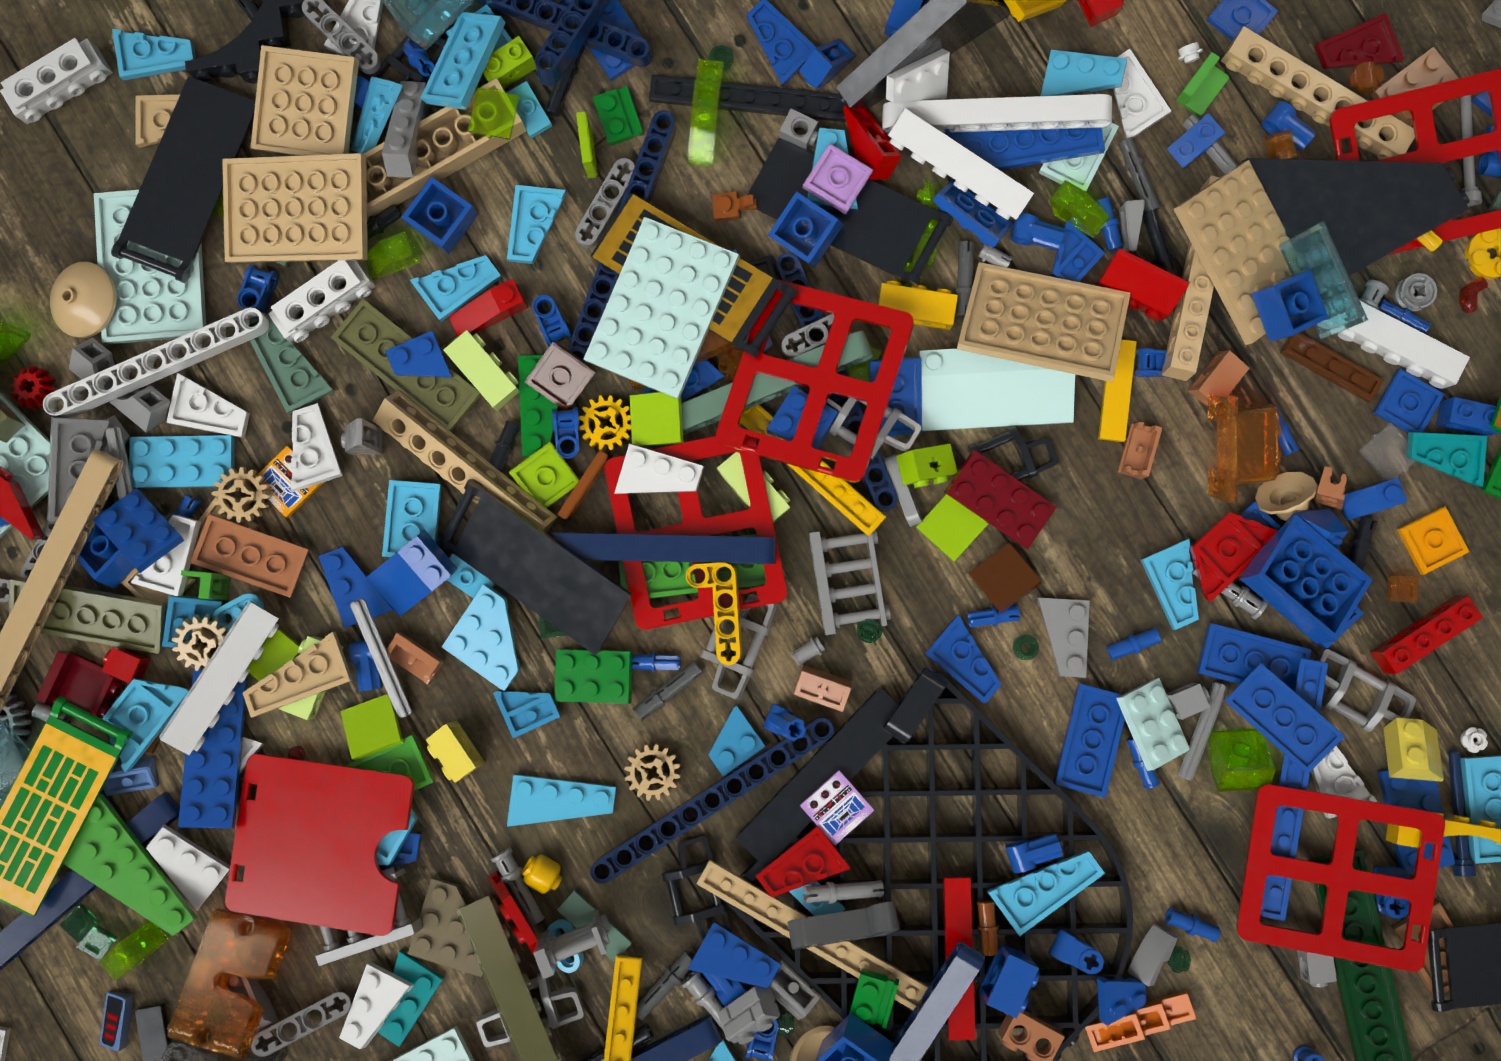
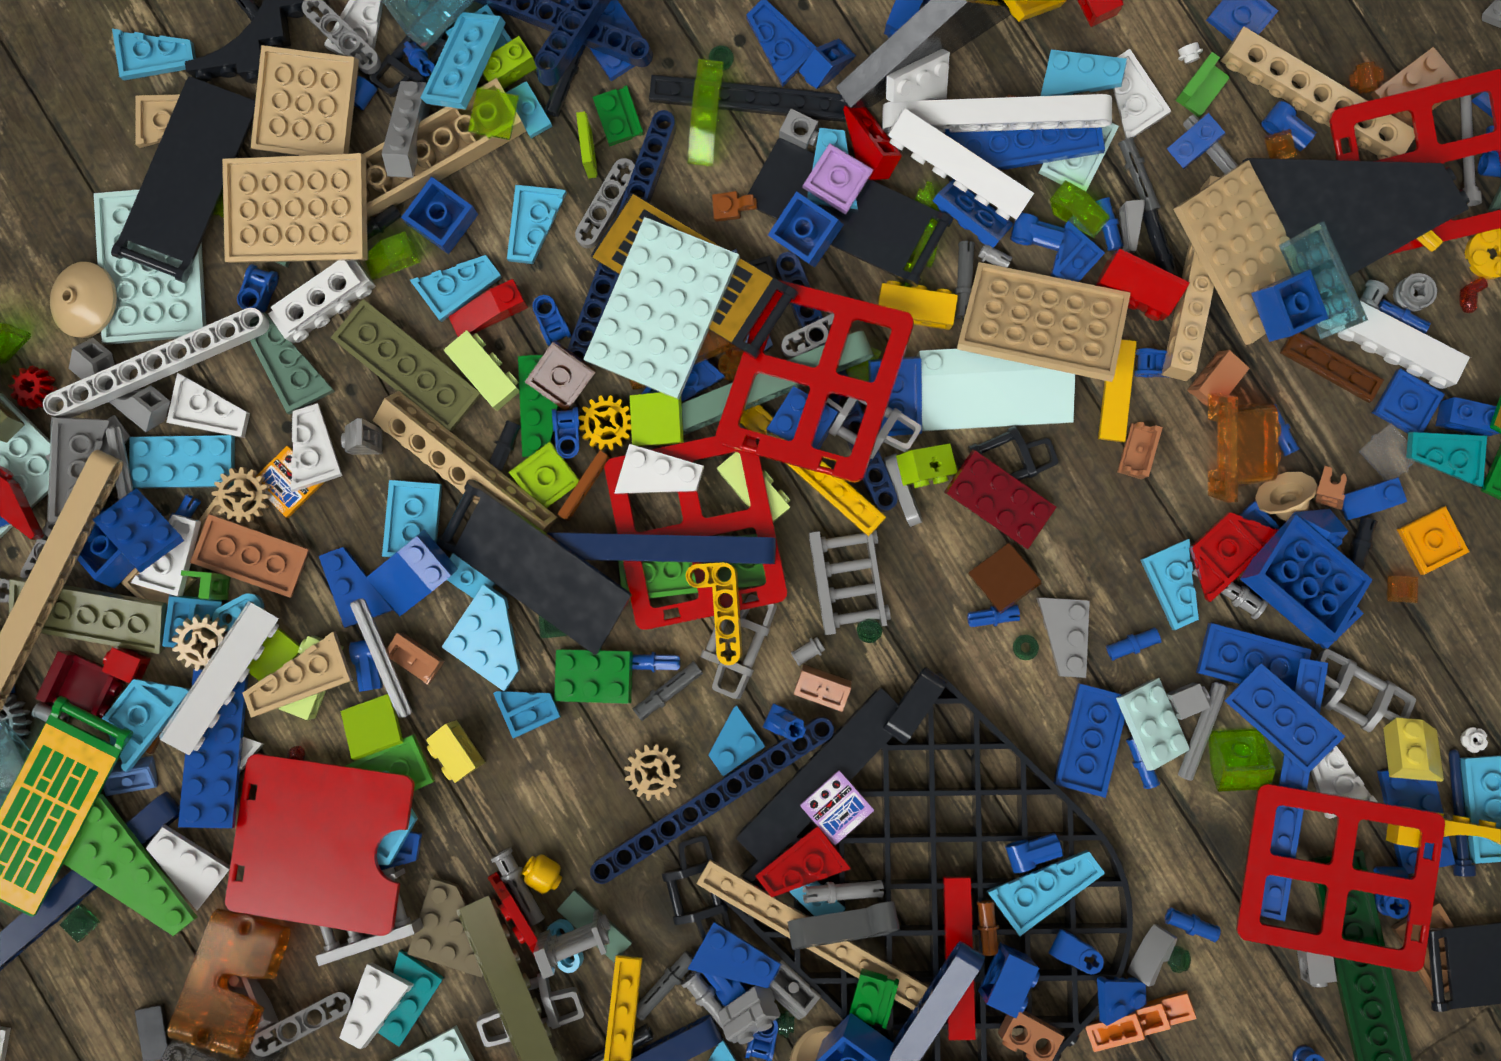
white brick [0,38,113,124] -> none
clear green plate [76,923,117,961] -> none
clear neon green slope [98,921,168,981] -> none
slope [99,991,134,1051] -> none
medium azure wing [351,76,403,154] -> none
blue wing [385,331,453,379] -> none
medium azure wing [507,774,617,827] -> none
lime tile [915,494,988,562] -> none
blue wing [924,614,1001,704] -> none
dark red wing [1314,13,1405,69] -> none
red brick [1370,596,1483,674] -> none

